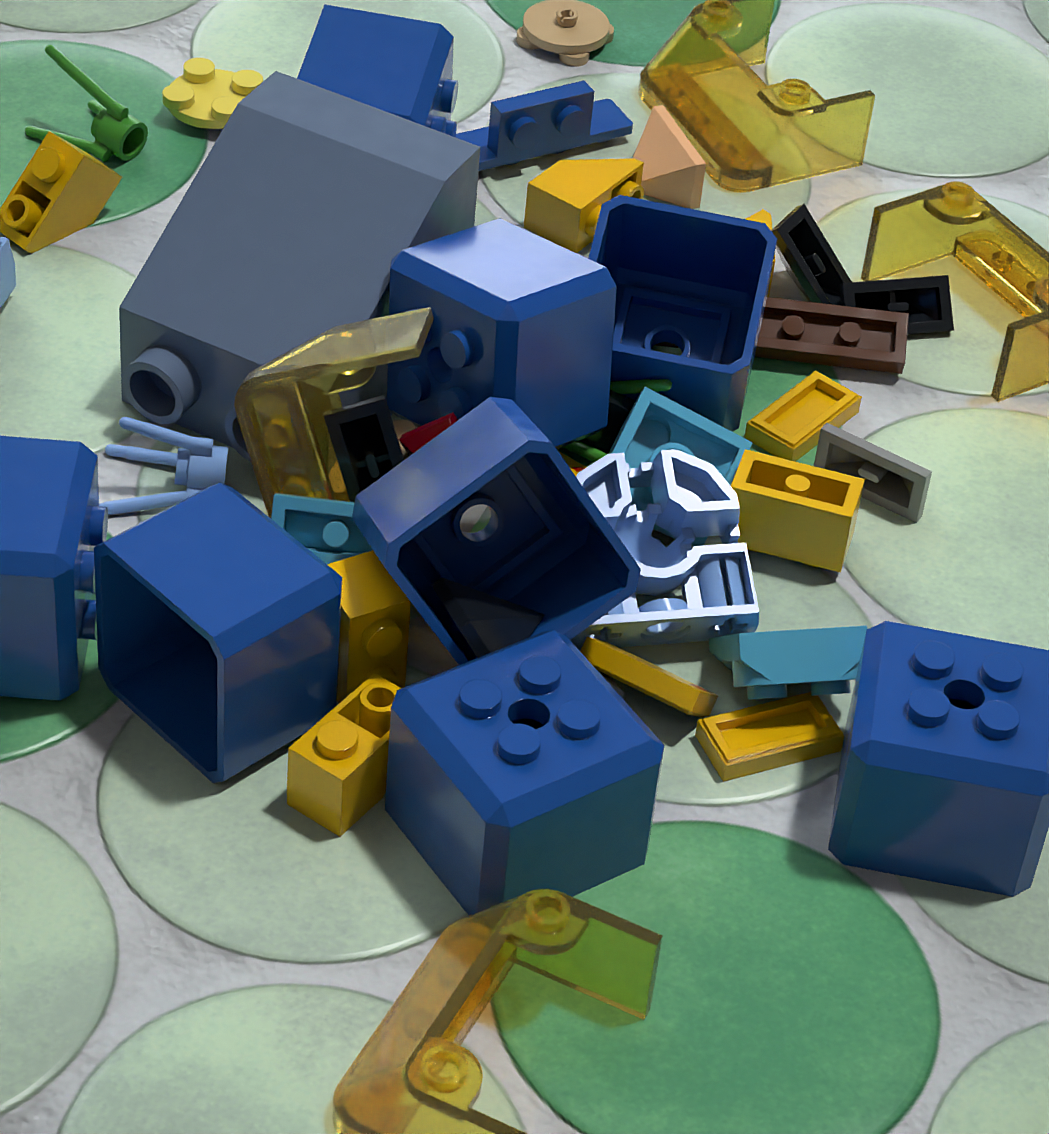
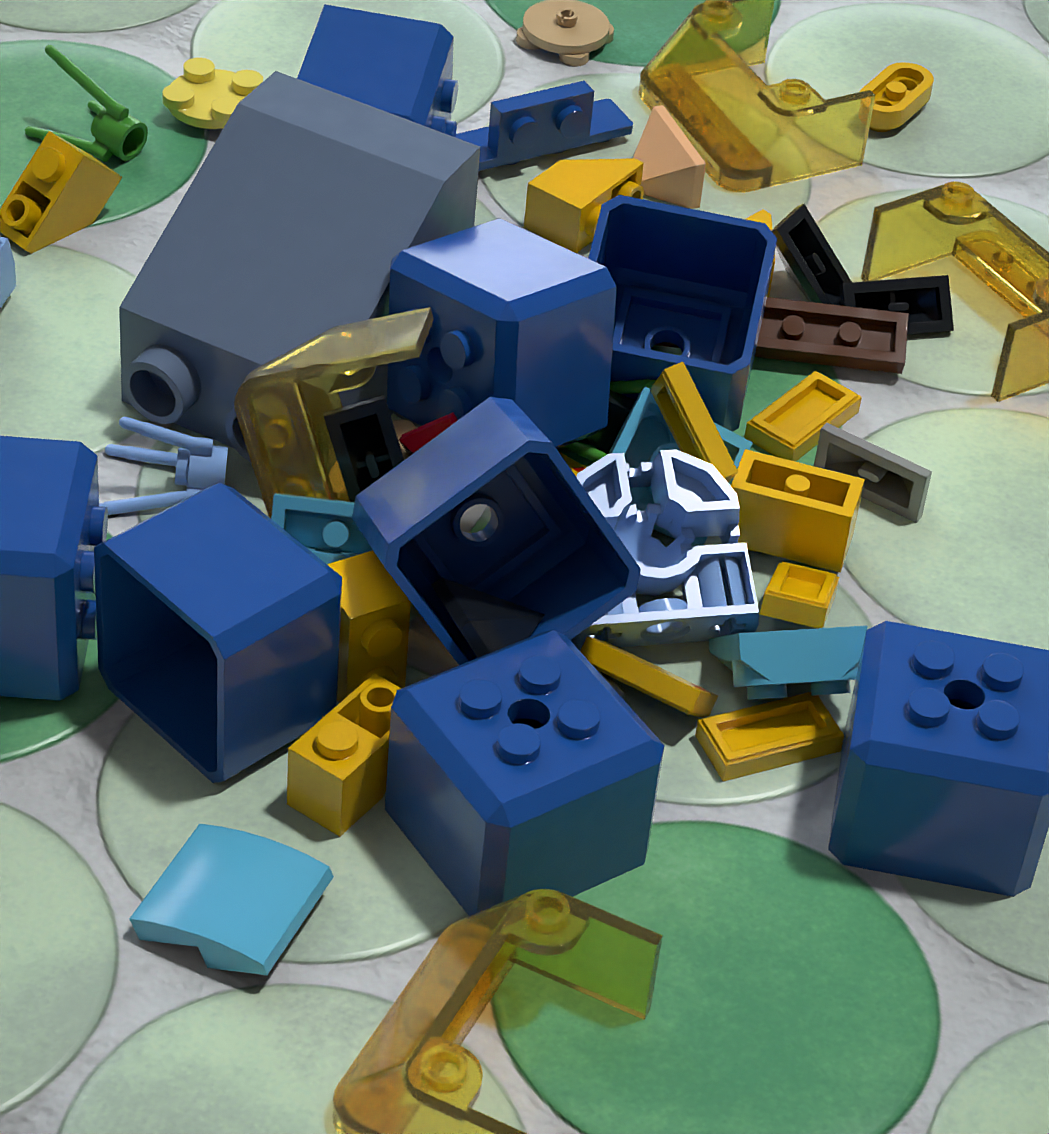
none -> medium azure slope [129,824,334,975]
none -> yellow tile [650,362,738,483]
none -> yellow tile [759,561,840,628]
none -> yellow plate [856,62,934,132]

